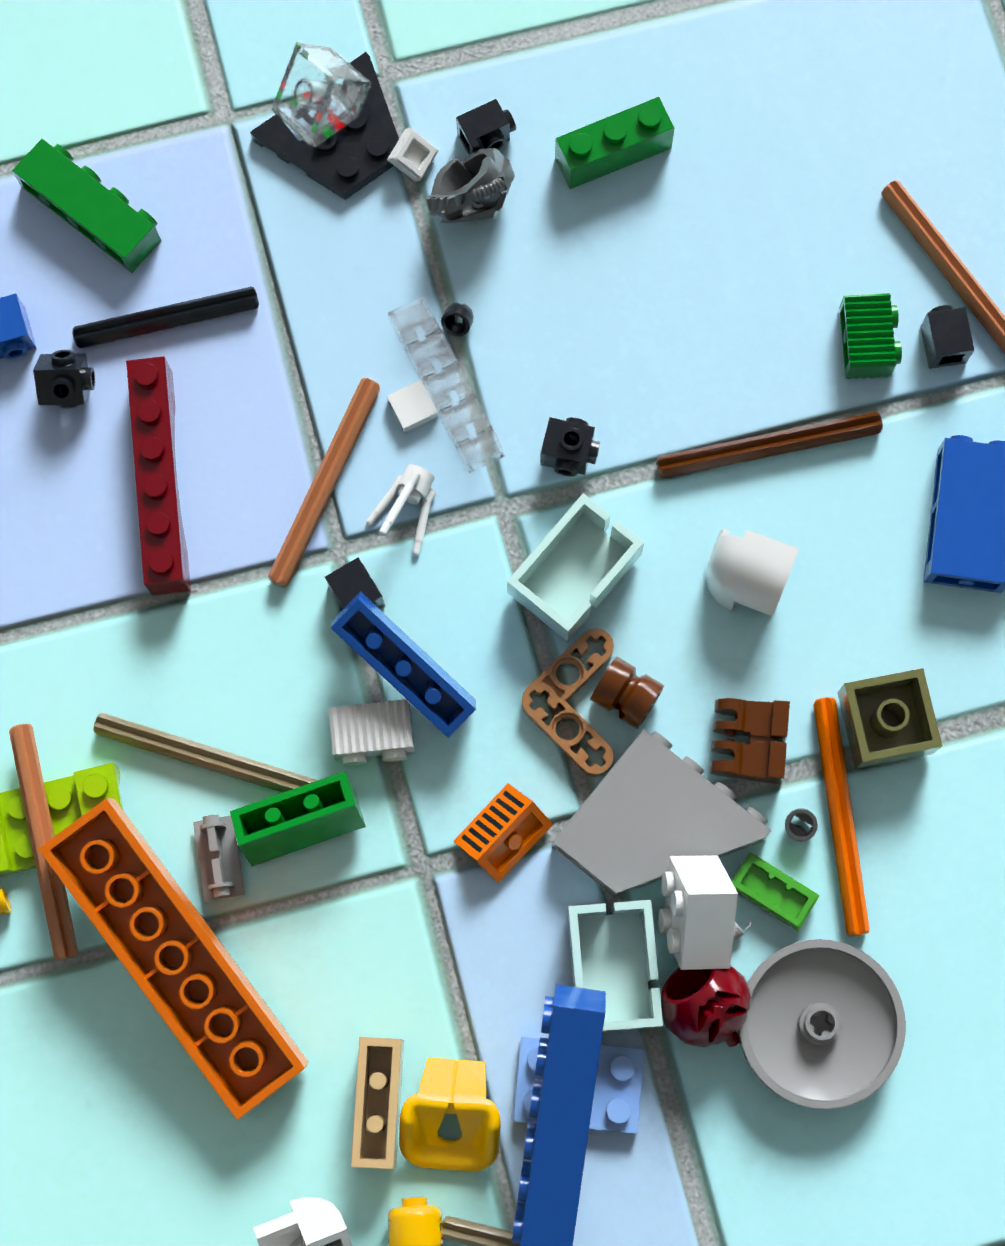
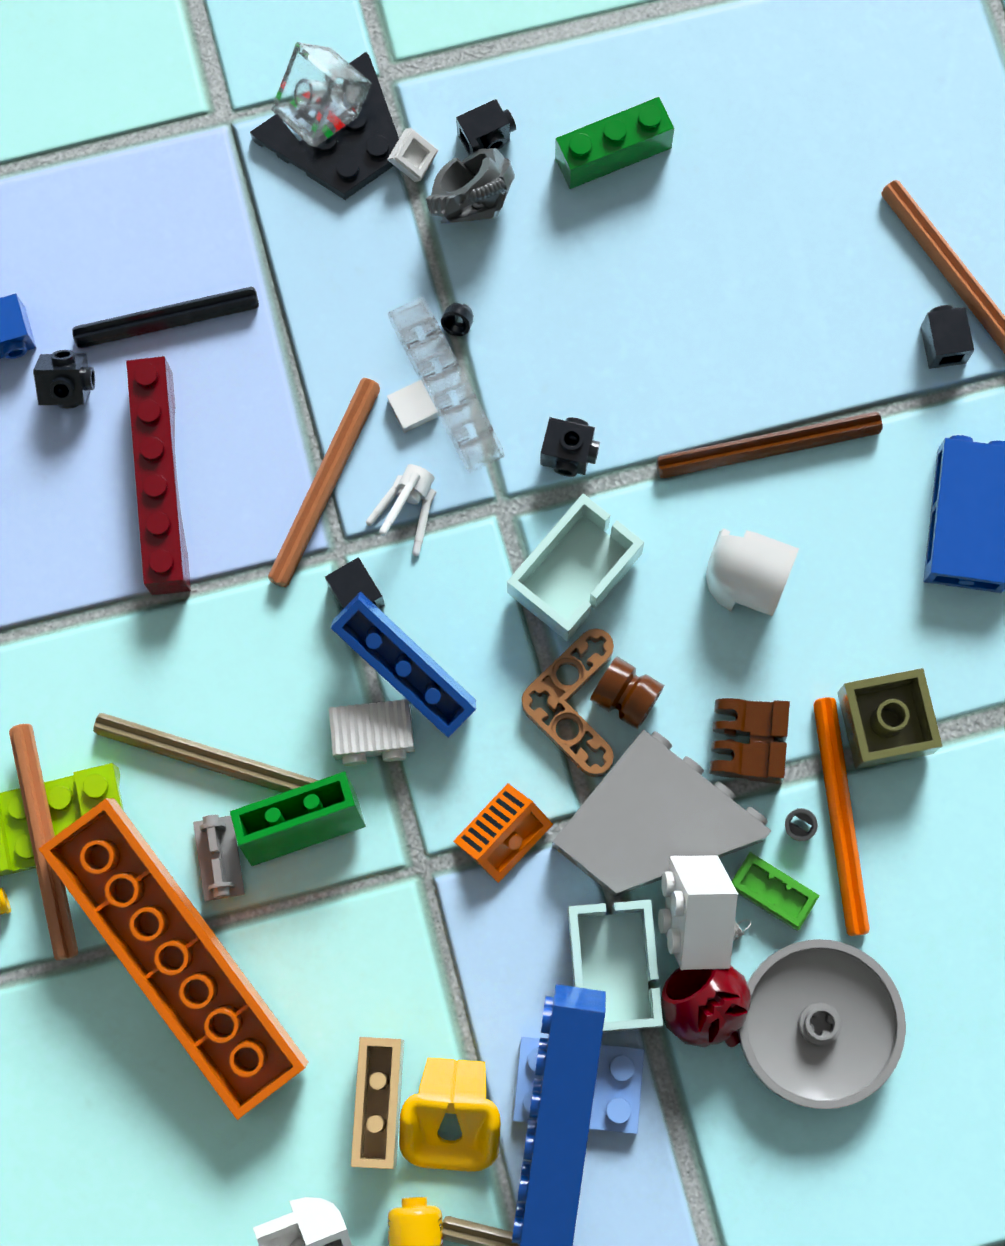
green brick [12,139,161,273] -> none
green brick [839,293,902,379] -> none

